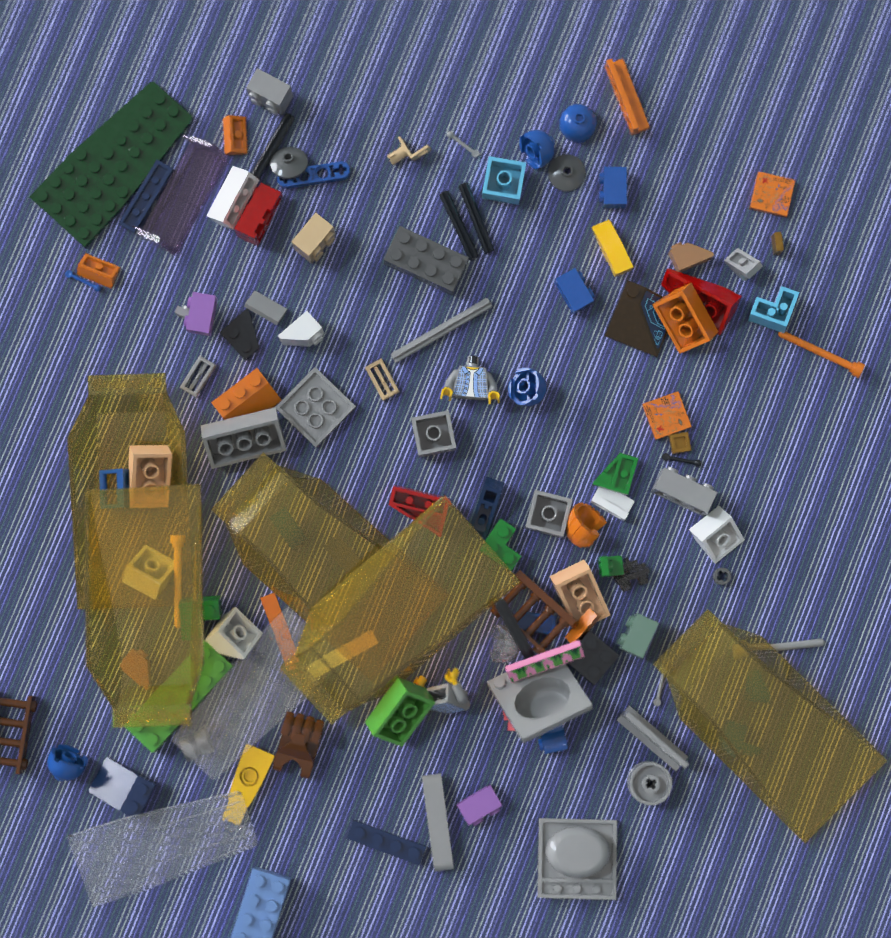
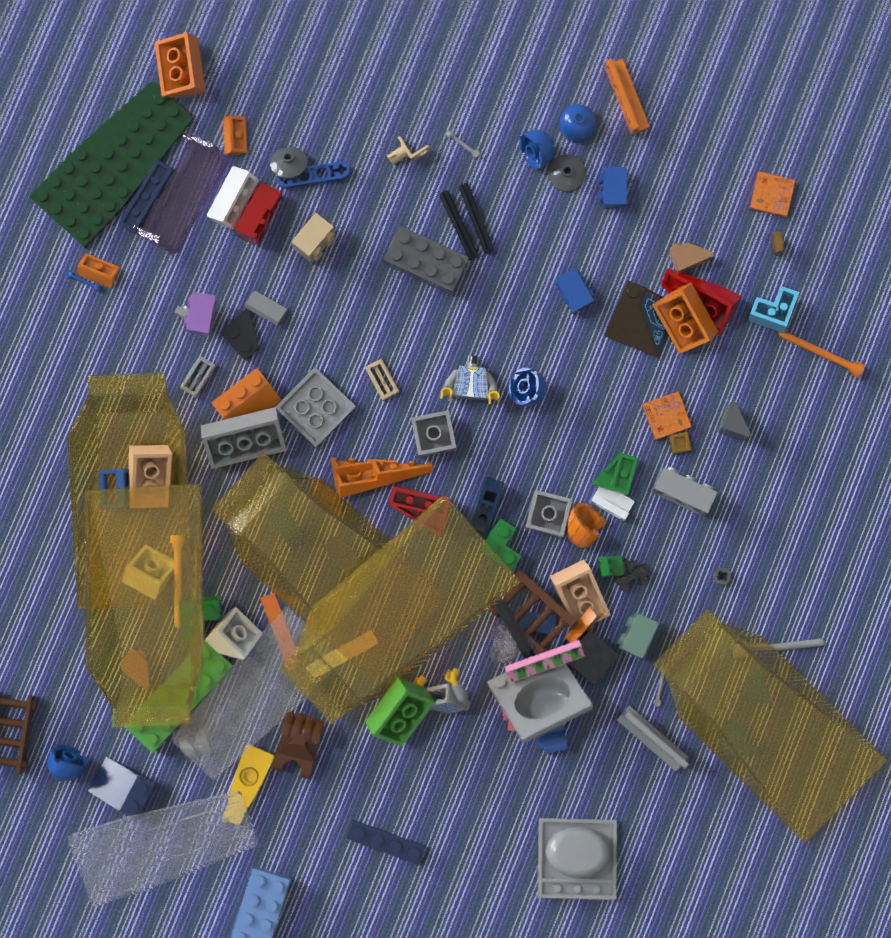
light grey brick [246,68,293,116] -> none
black axle [251,113,294,180] -> none
white slope [278,311,324,347] -> none
light grey axle [391,298,492,363] -> none
light grey beam [422,773,454,872] -> none
medium lavender brick [457,784,502,826] -> none
medium azure brick [482,156,526,205] -> none
yellow slope [592,220,633,277] -> none
light grey wheel [627,761,672,805] -> none
black hinge [662,453,701,467] -> none
white slope [689,506,745,564] -> none
light grey slope [724,248,763,281] -> none
none -> orange slope [154,32,206,97]
none -> orange wedge [331,457,433,498]
none -> dark grey slope [717,400,751,441]

